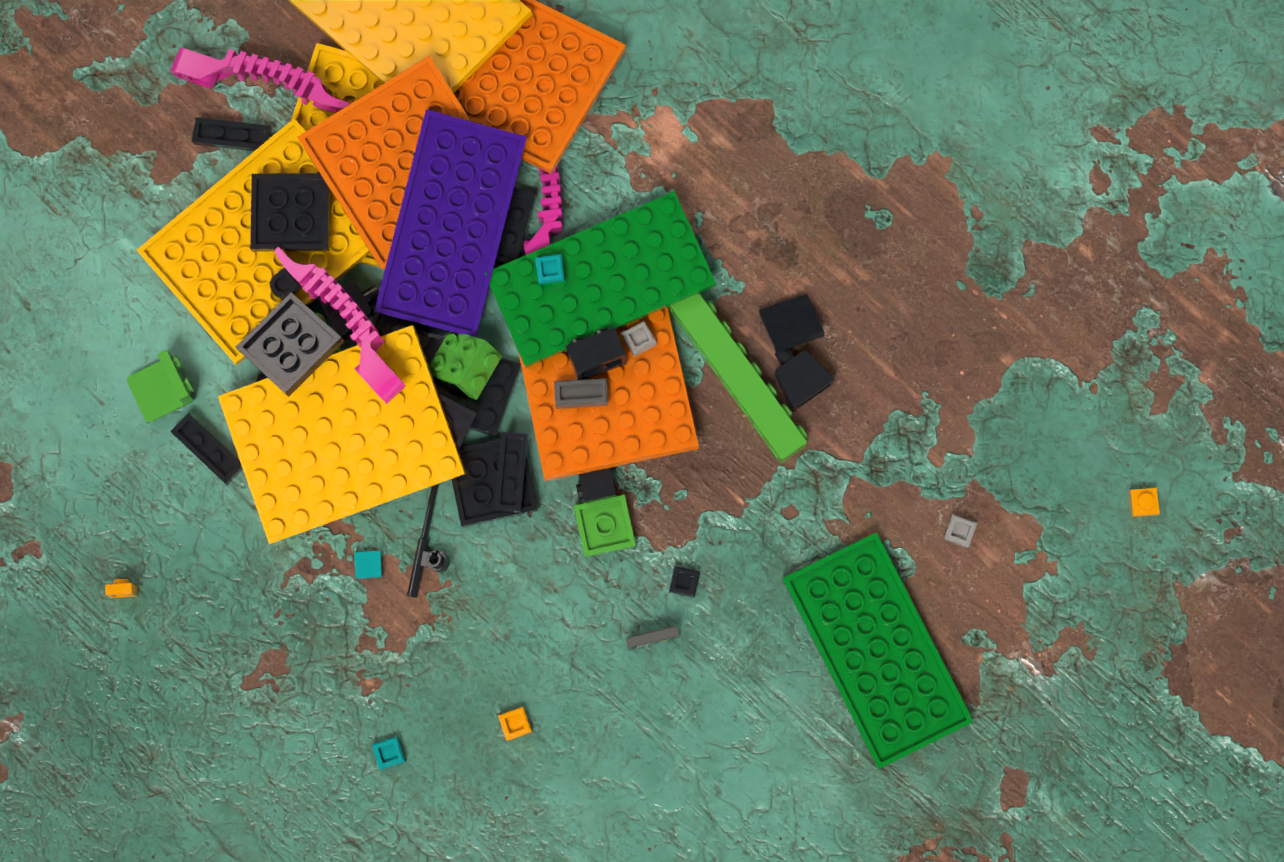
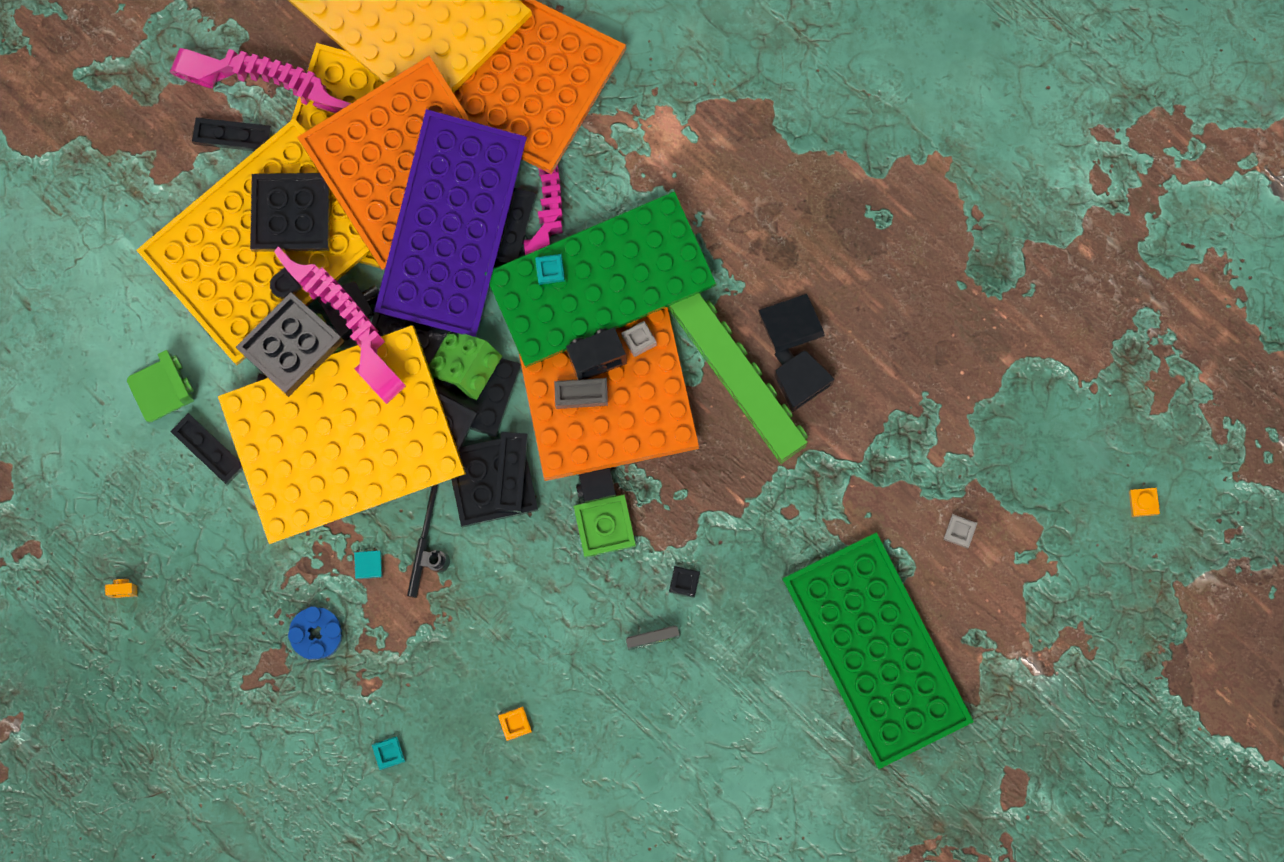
none -> blue plate [288,607,342,660]

